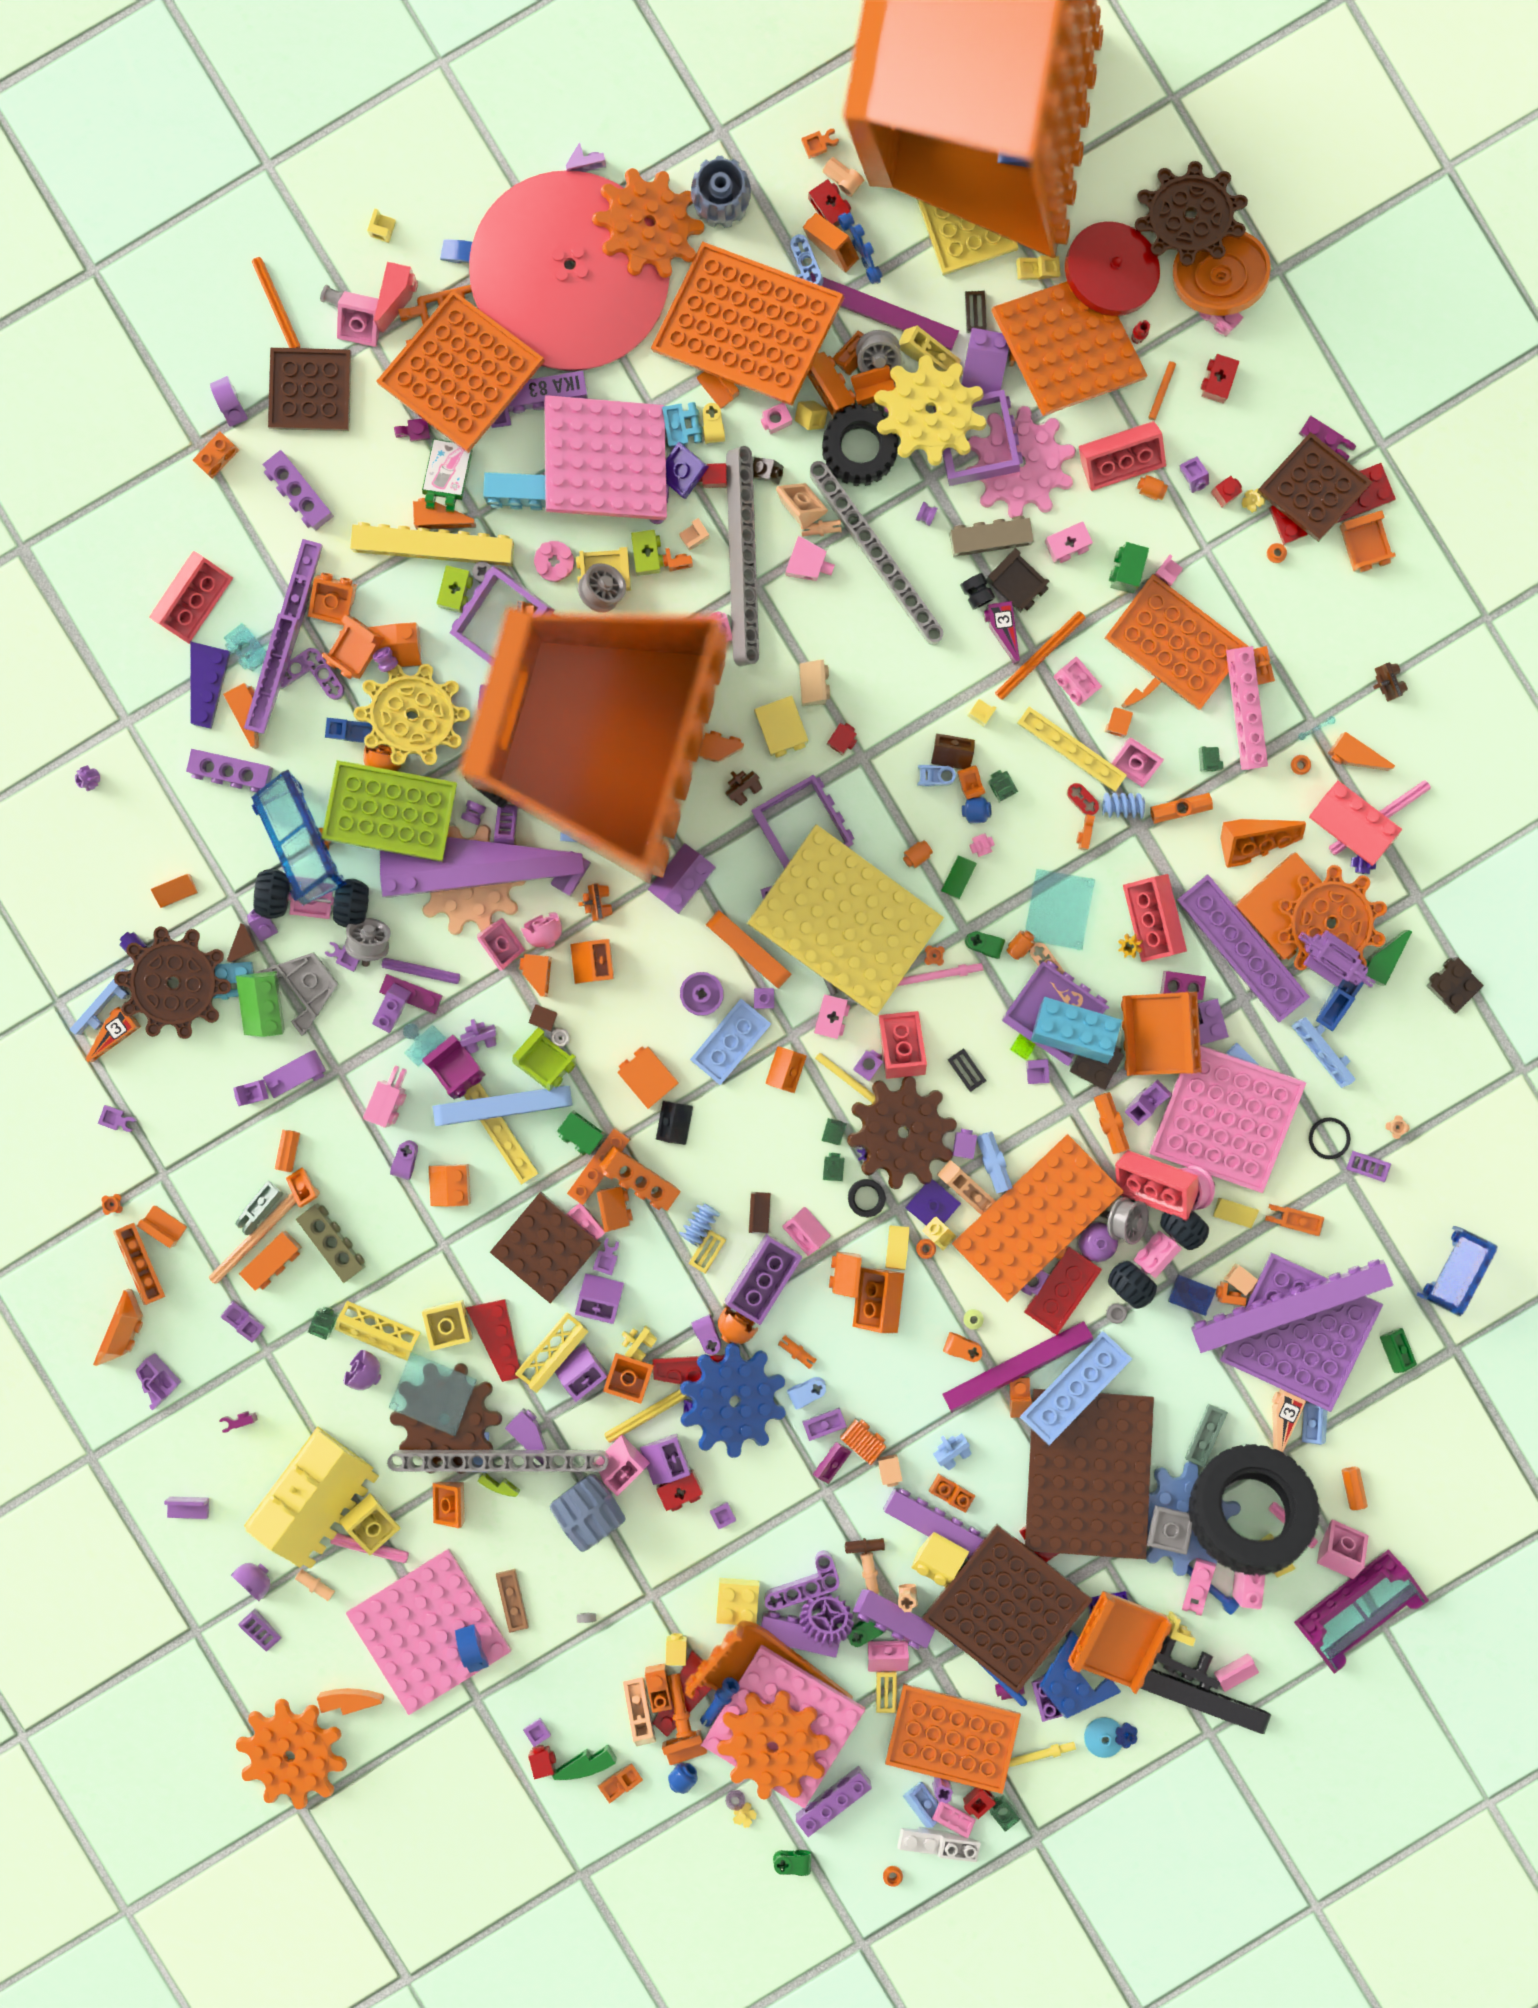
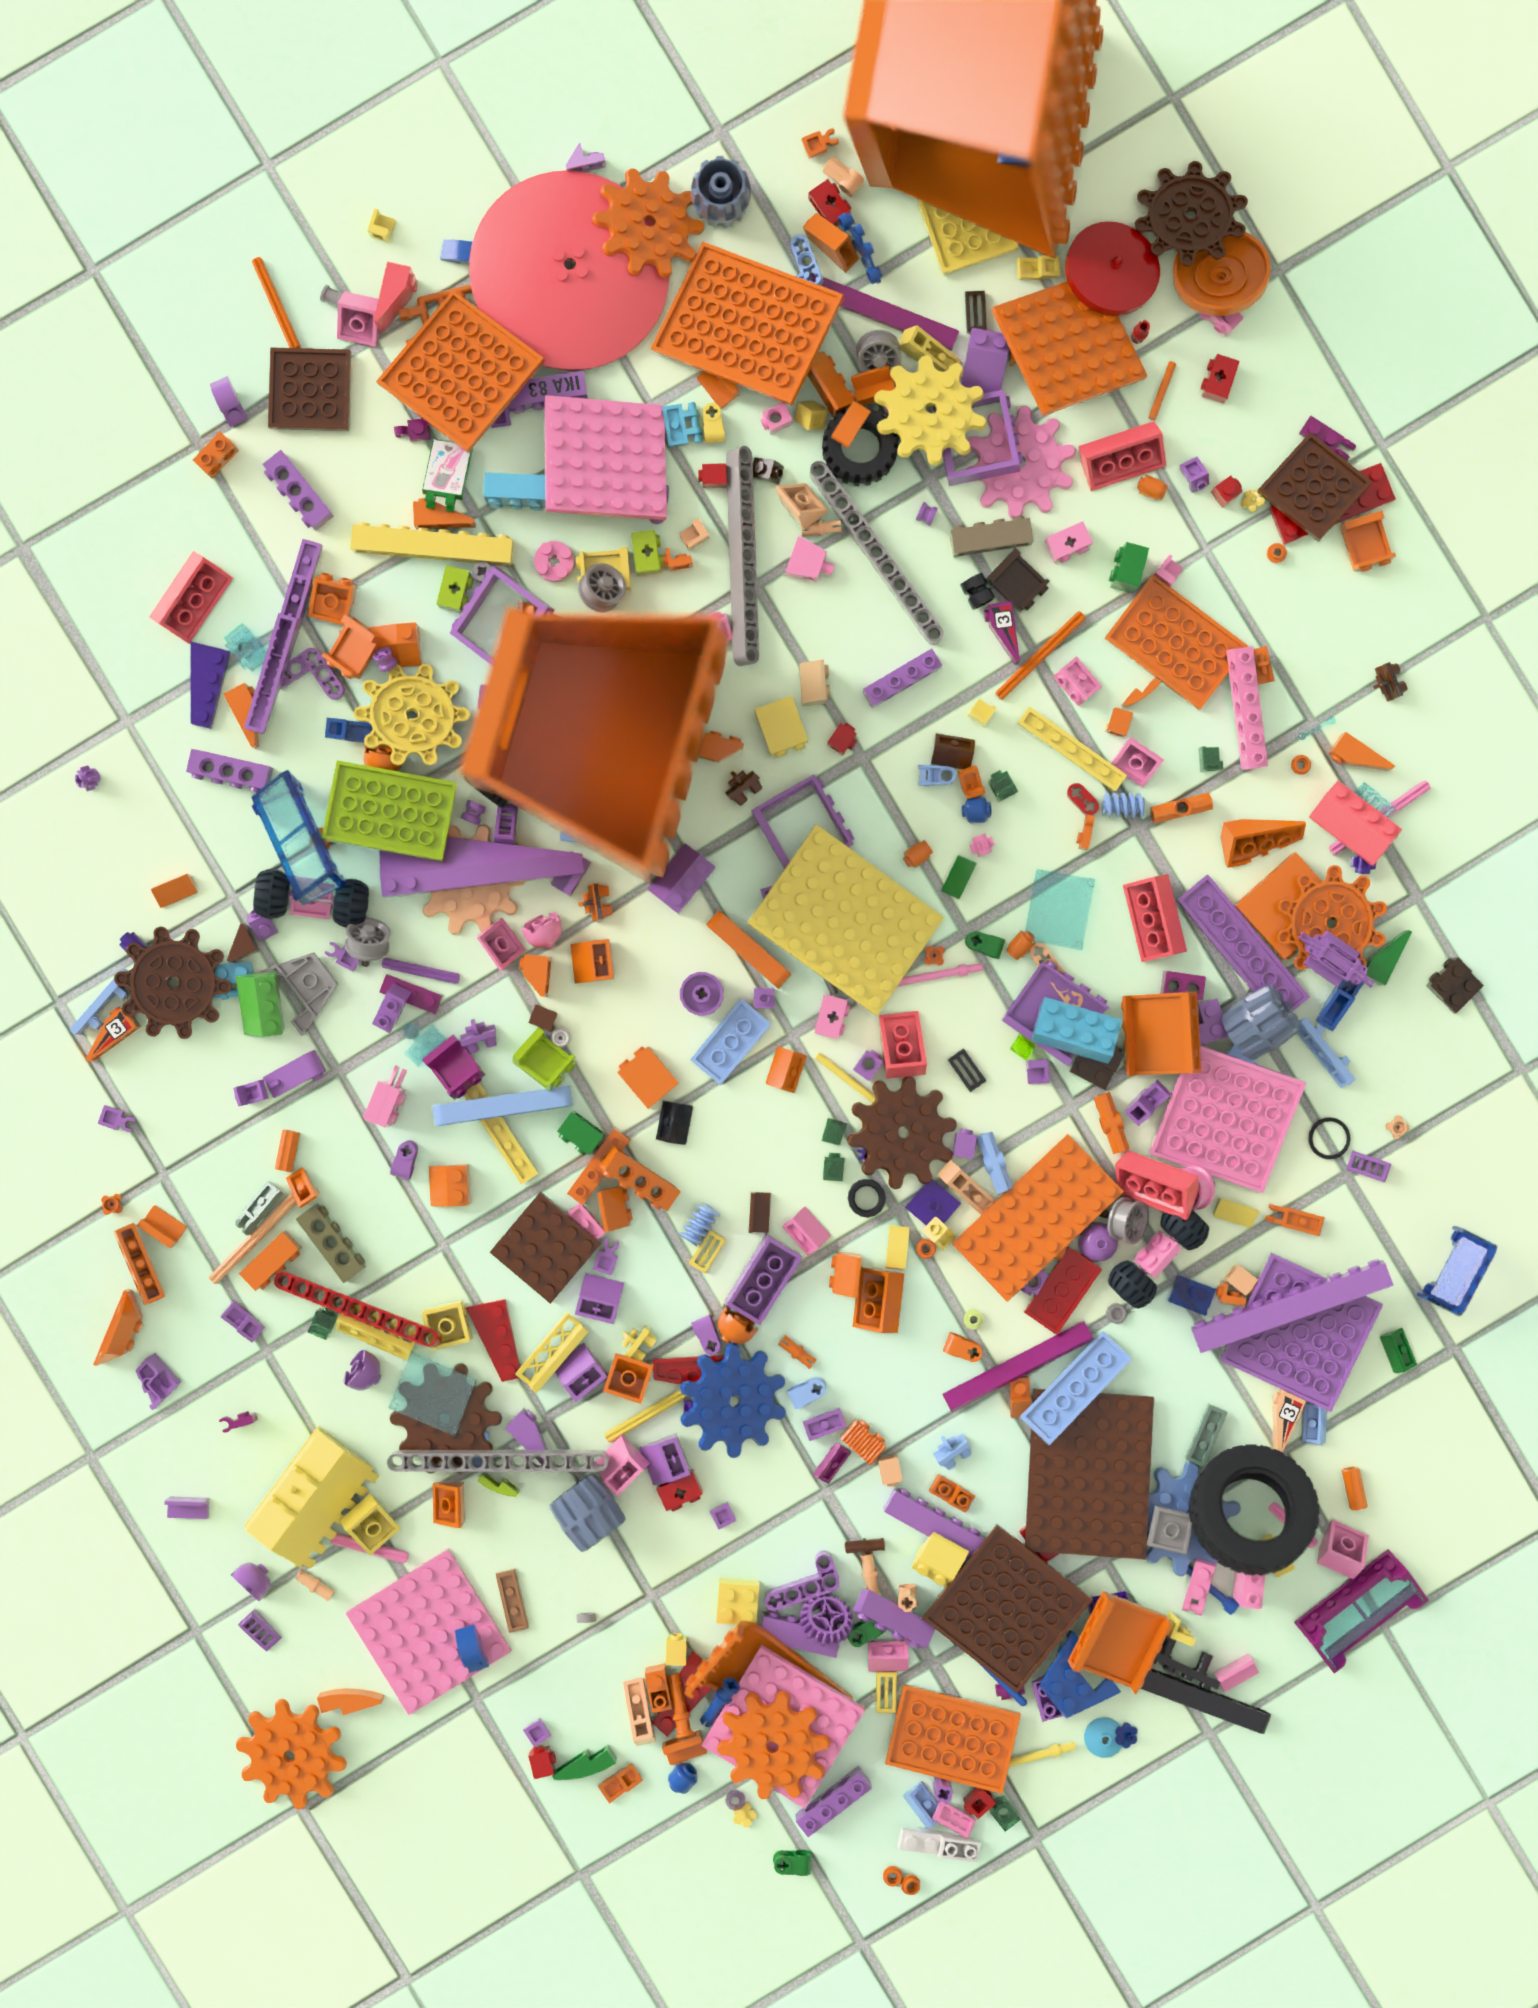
plate [666,442,709,499] -> none
orange slope [832,330,864,376] -> none
yellow gear [1118,933,1143,958] -> none
none -> red beam [274,1272,442,1348]
none -> orange slope [831,401,871,448]
none -> medium lavender brick [862,648,942,709]
none -> orange plate [901,1874,920,1895]
none -> sand blue wheel [1222,985,1300,1060]
none -> clear light blue slope [1354,782,1396,818]

